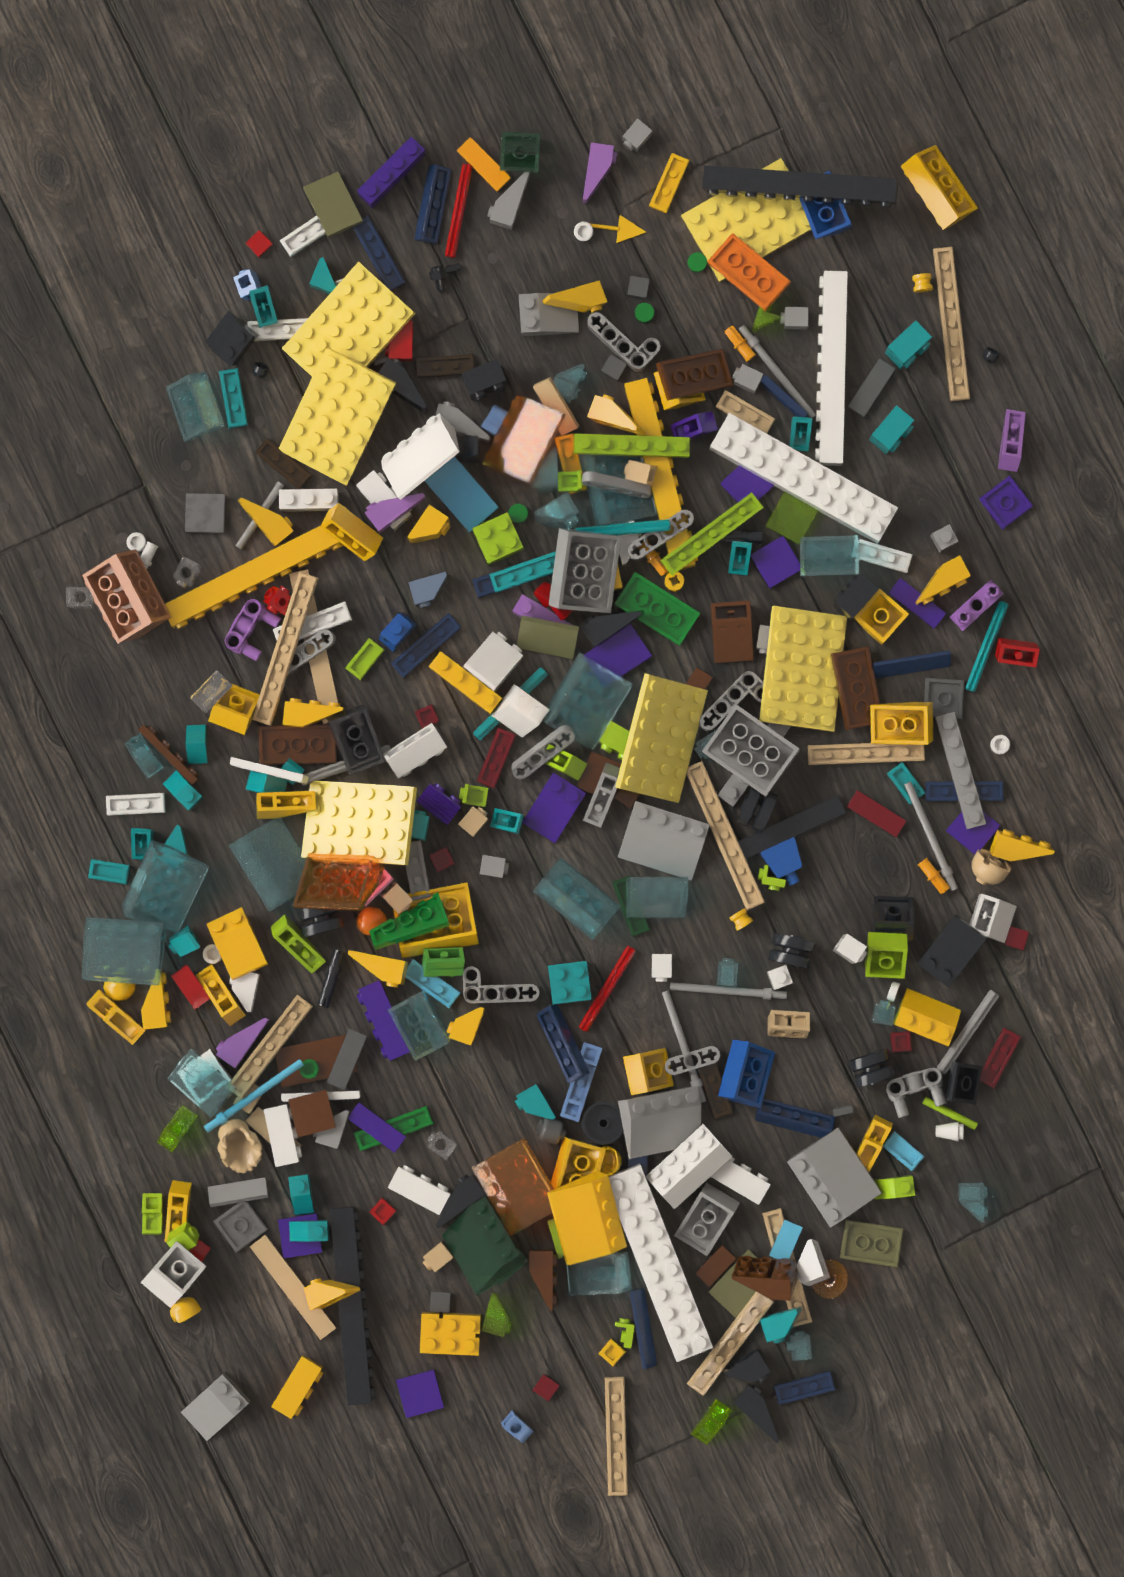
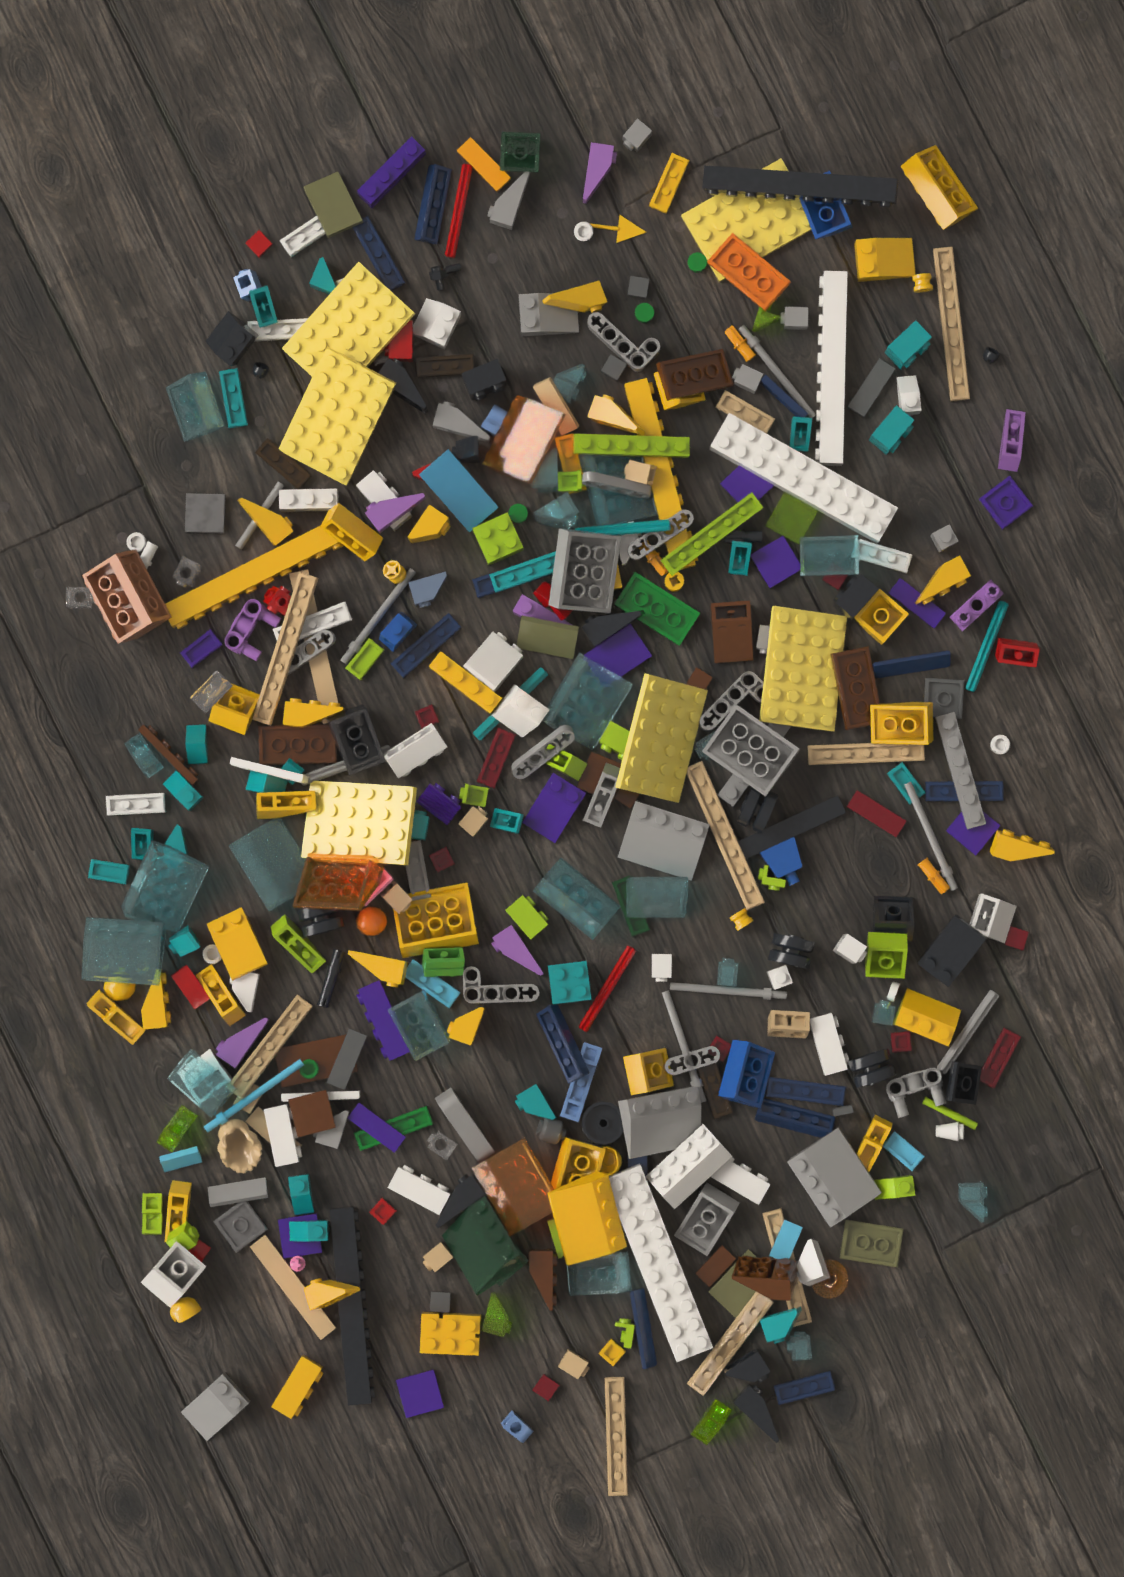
green wing [369,892,450,950] -> none
white slope [381,413,460,500] -> none
light grey brick [480,855,509,878] -> none
dark purple slope [670,411,718,440] -> none
tan cylinder [971,849,1012,885] -> none
none -> medium azure tile [159,1146,202,1172]
none -> dark purple tile [180,629,223,668]
none -> bright pink axle [290,1256,306,1272]
none -> light grey bar [340,568,416,664]
none -> yellow wheel [383,560,406,584]
none -> white slope [413,298,461,350]
none -> light grey beam [435,1087,495,1163]
none -> medium lavender slope [491,925,544,976]
none -> lime brick [505,895,548,940]
none -> tan brick [558,1349,590,1379]
none -> dark red tile [708,1035,731,1062]
none -> dark blue tile [766,1077,846,1106]
none -> white brick [810,1013,849,1076]
none -> dark red tile [822,563,849,590]
none -> yellow slope [854,238,915,282]
none -> white slope [896,375,921,415]

